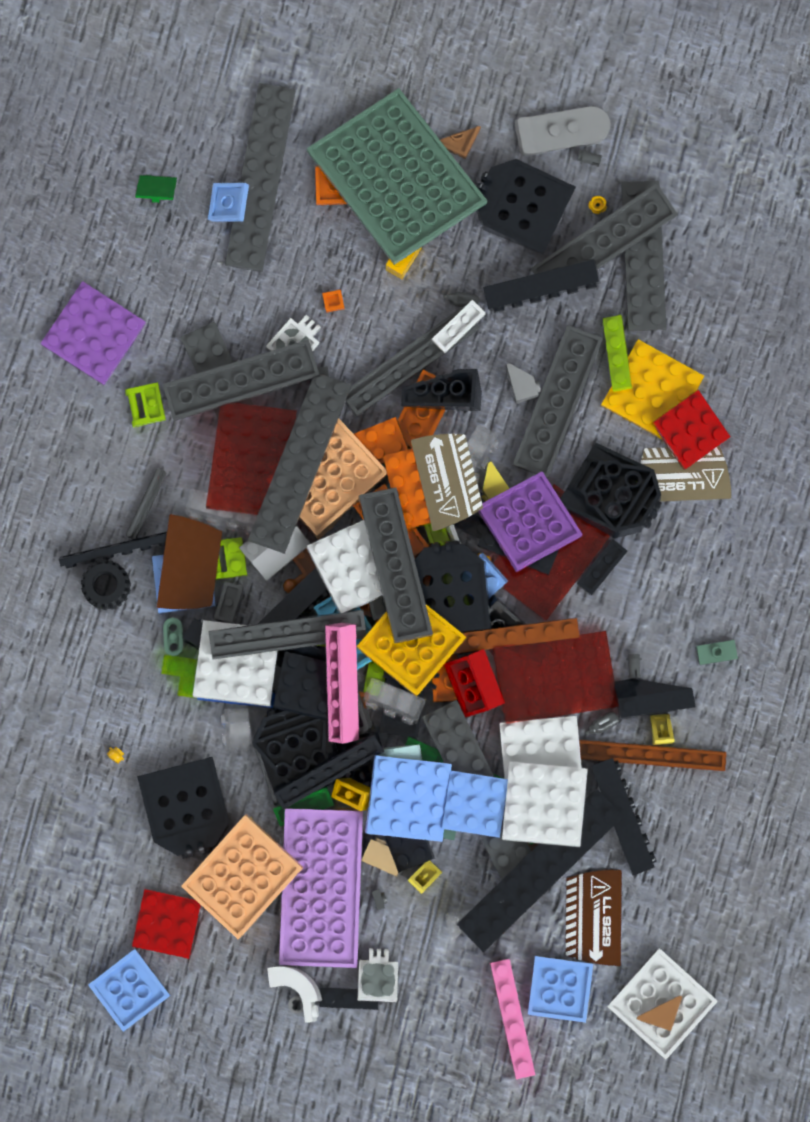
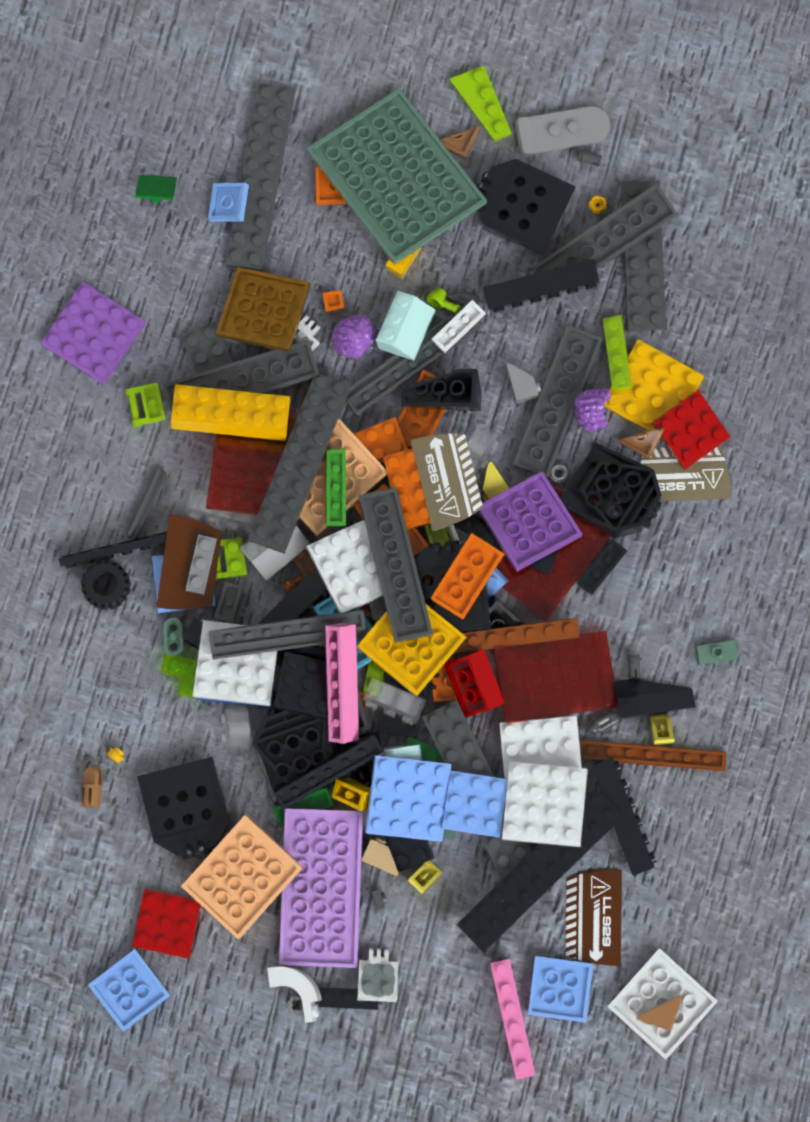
none -> medium nougat arm [81,766,103,808]
none -> yellow brick [171,384,290,441]
none -> light grey plate [185,534,217,595]
none -> pearl gold plate [216,267,311,352]
none -> bright green plate [326,449,346,527]
none -> medium lavender hair [331,314,377,359]
none -> light aqua slope [376,291,435,361]
none -> lime bar [426,287,461,314]
none -> orange plate [430,533,505,619]
none -> lime wing [449,66,512,142]
none -> light grey plate [549,464,568,483]
none -> medium lavender hair [575,388,612,433]
none -> medium nougat tile [619,427,665,459]

